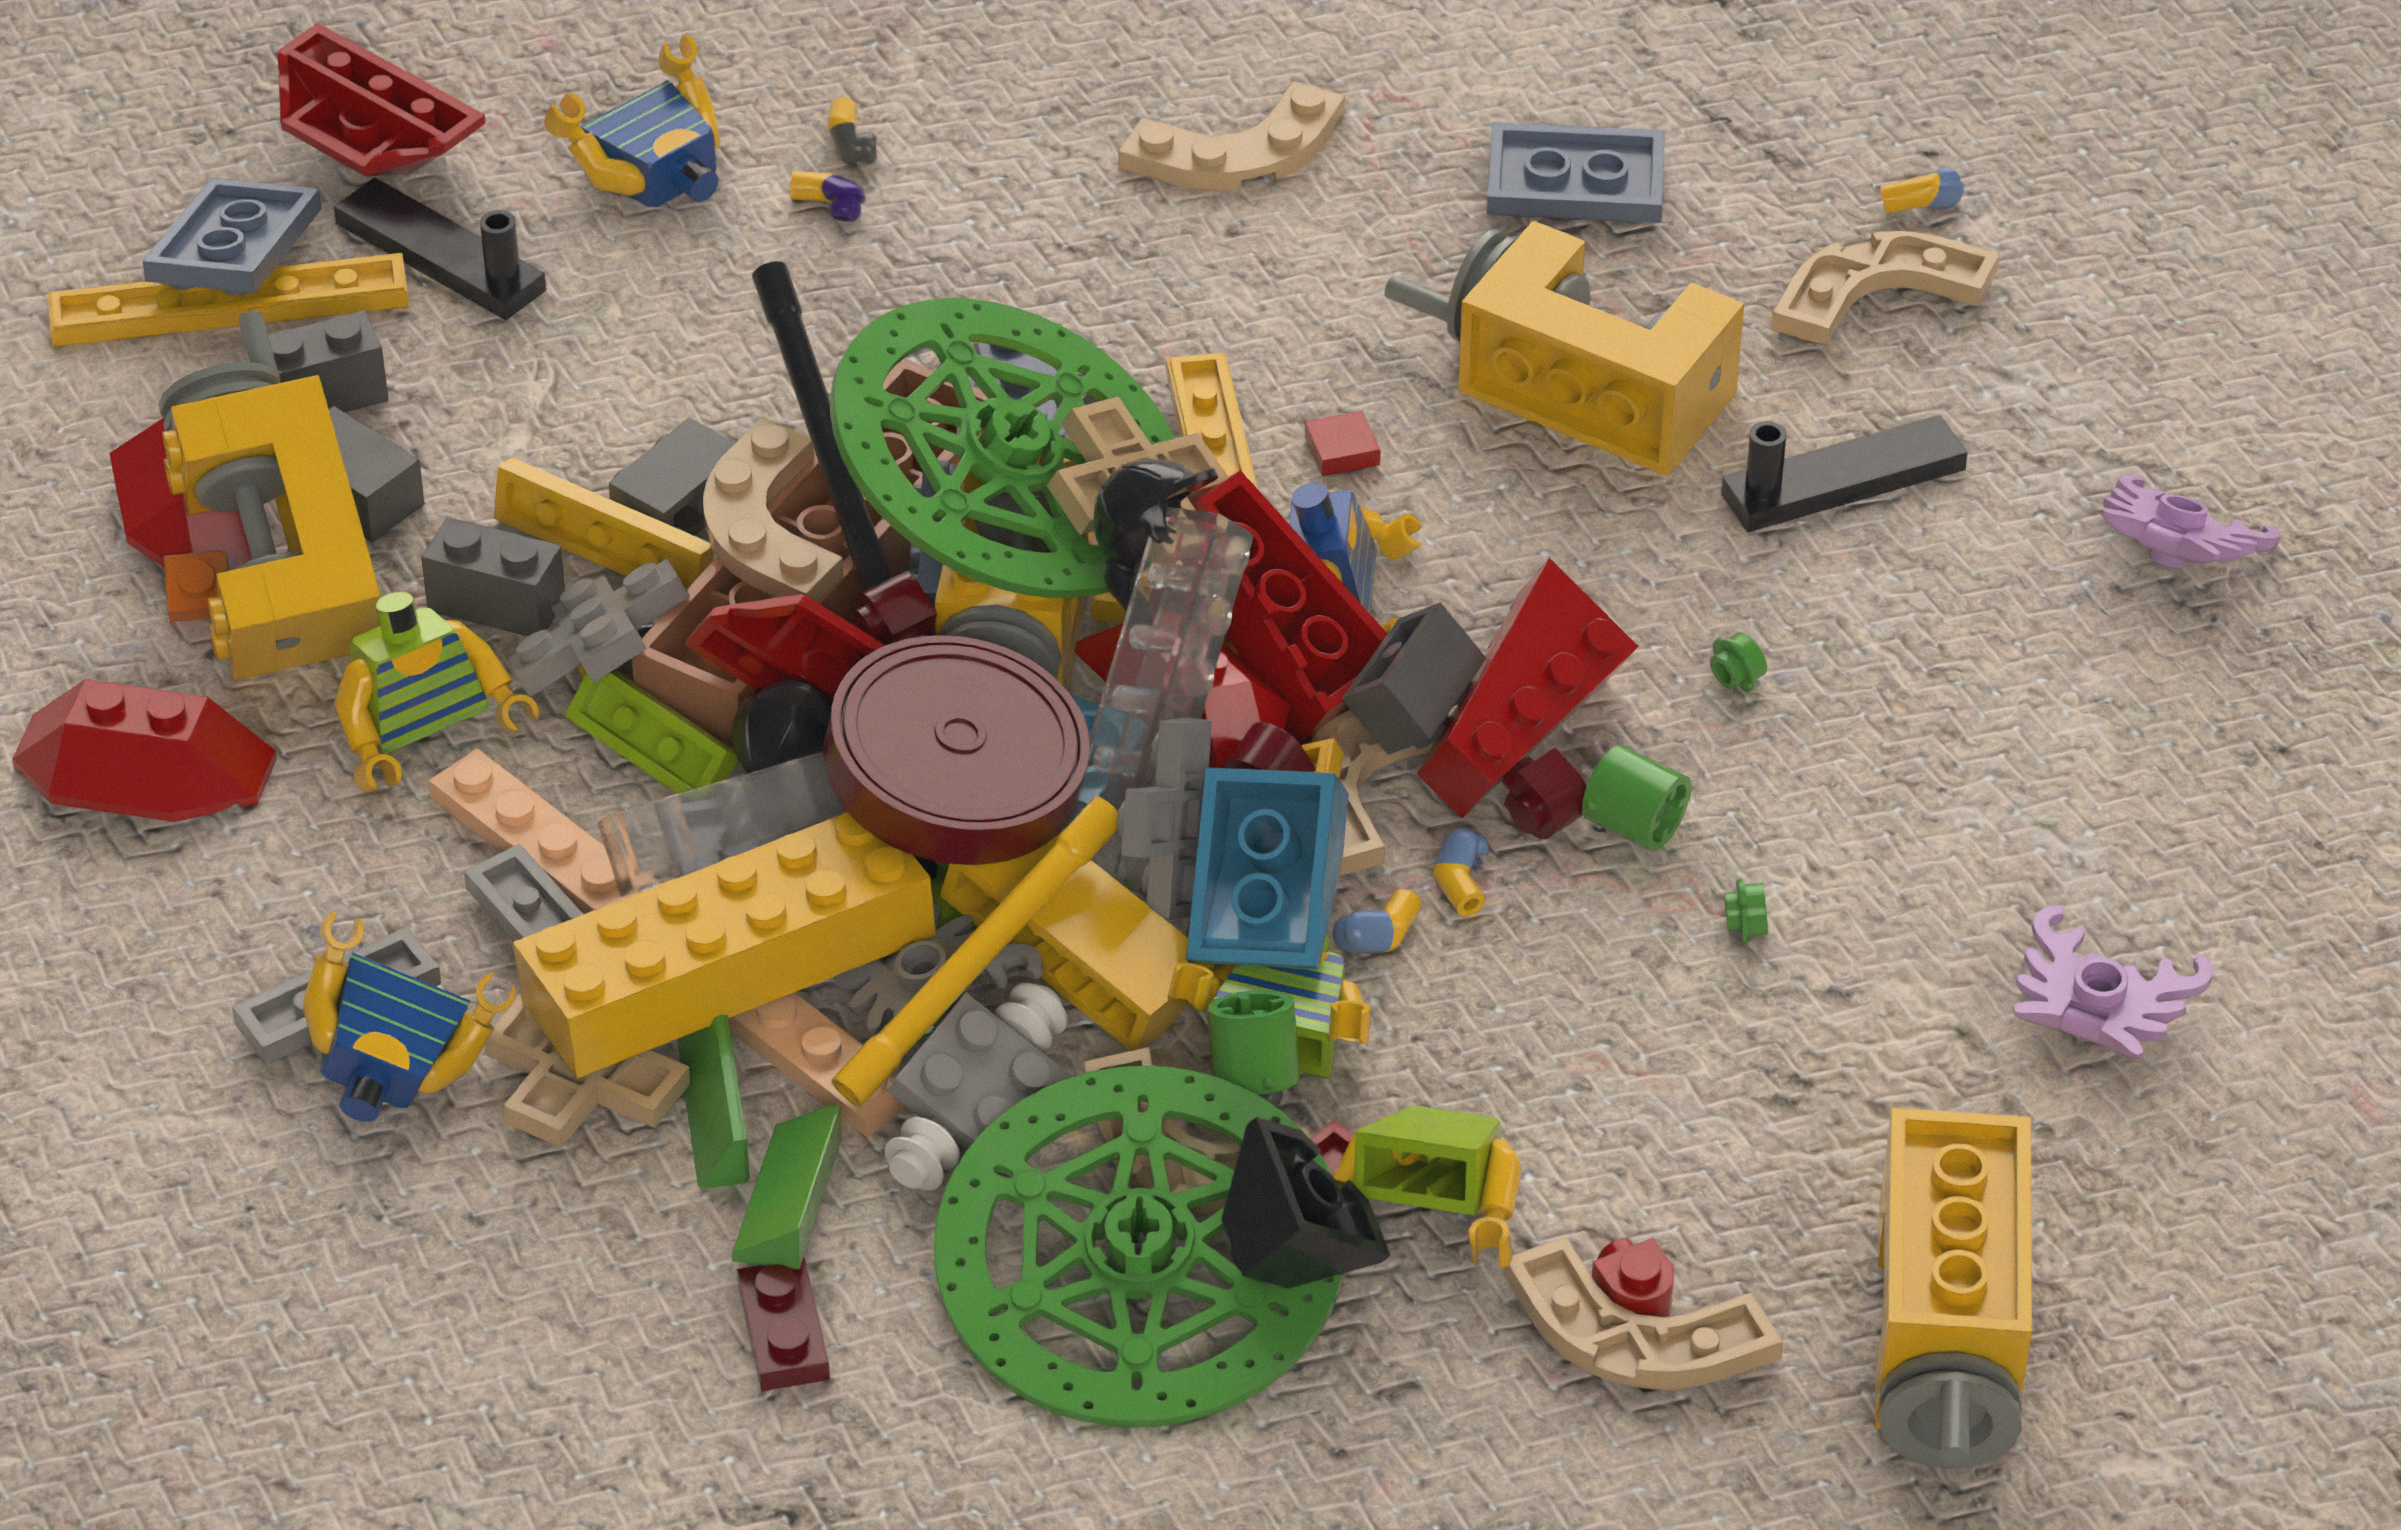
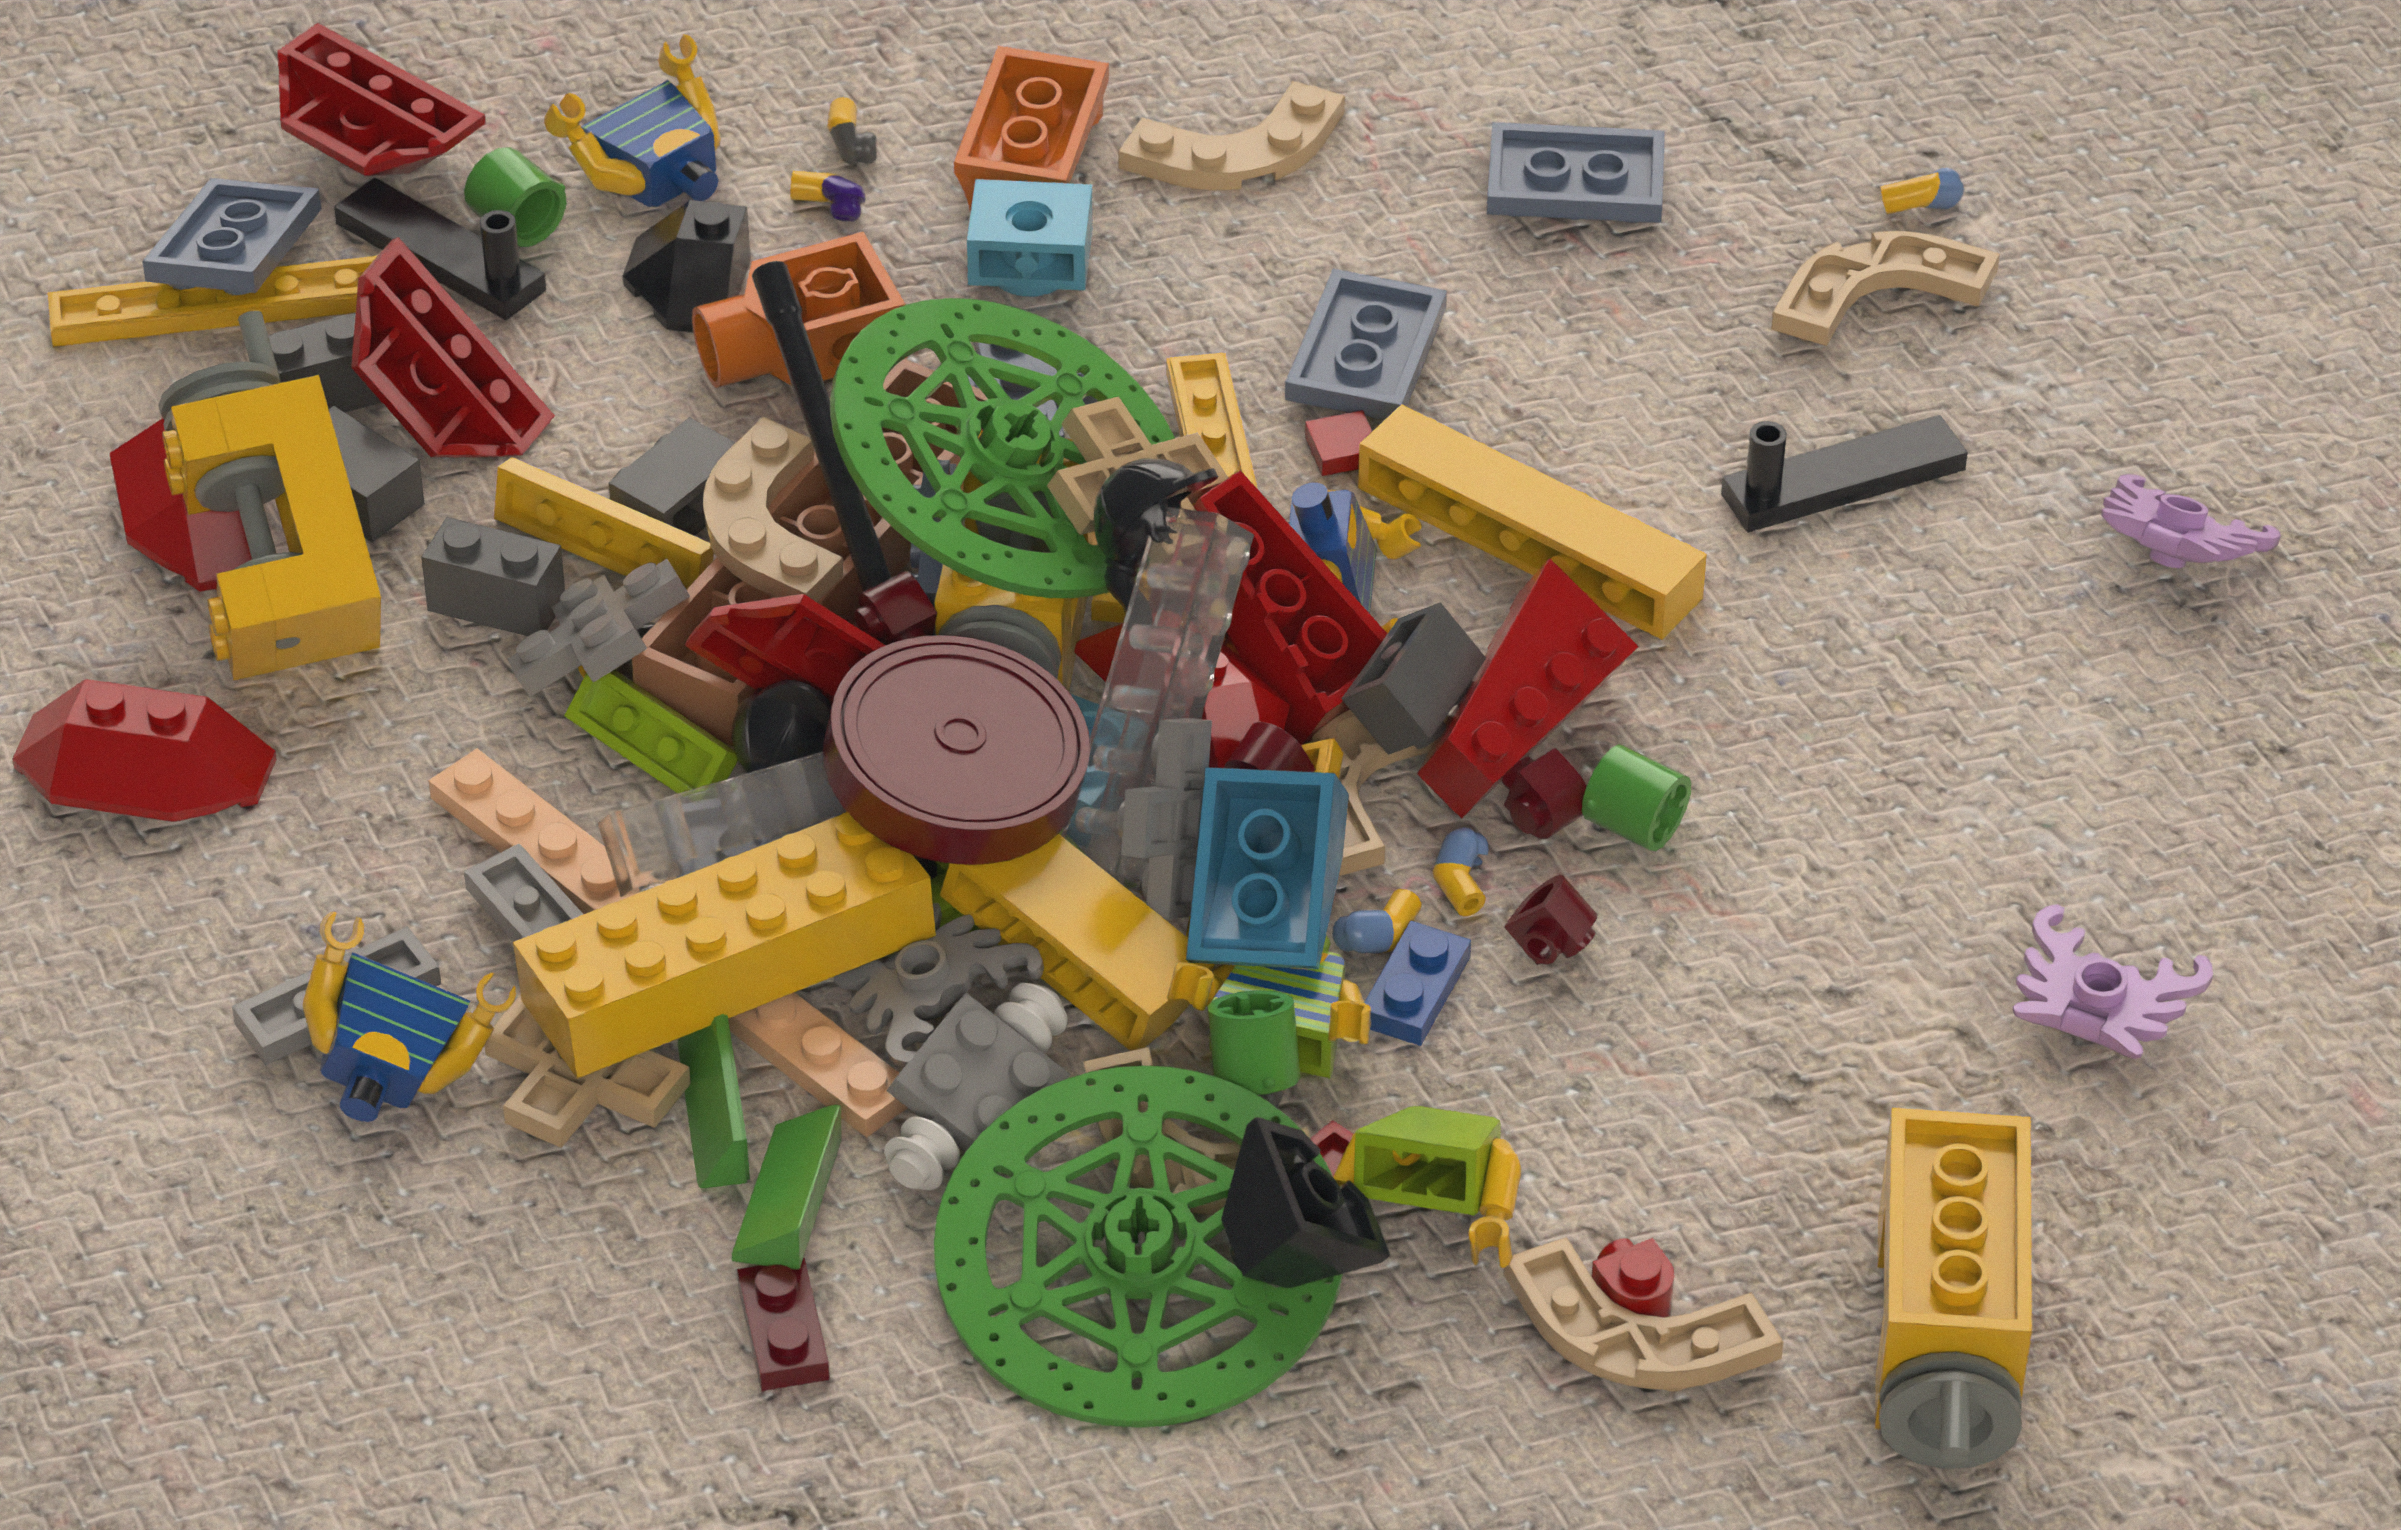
orange plate [164,550,229,623] -> none
torso [334,592,539,793] -> none
yellow piece [831,796,1118,1107] -> none
yellow piece [1384,221,1744,476] -> none
bright green plate [1710,632,1767,692] -> none
bright green plate [1724,879,1768,943] -> none
none -> red wedge [351,237,555,457]
none -> bright green piece [464,147,567,247]
none -> black slope [622,200,751,333]
none -> orange brick [692,232,908,388]
none -> orange slope [953,46,1109,213]
none -> medium azure brick [967,179,1093,297]
none -> sand blue plate [1285,268,1447,420]
none -> yellow brick [1358,404,1707,640]
none -> plate [1365,921,1471,1046]
none -> dark red plate [1504,875,1597,965]

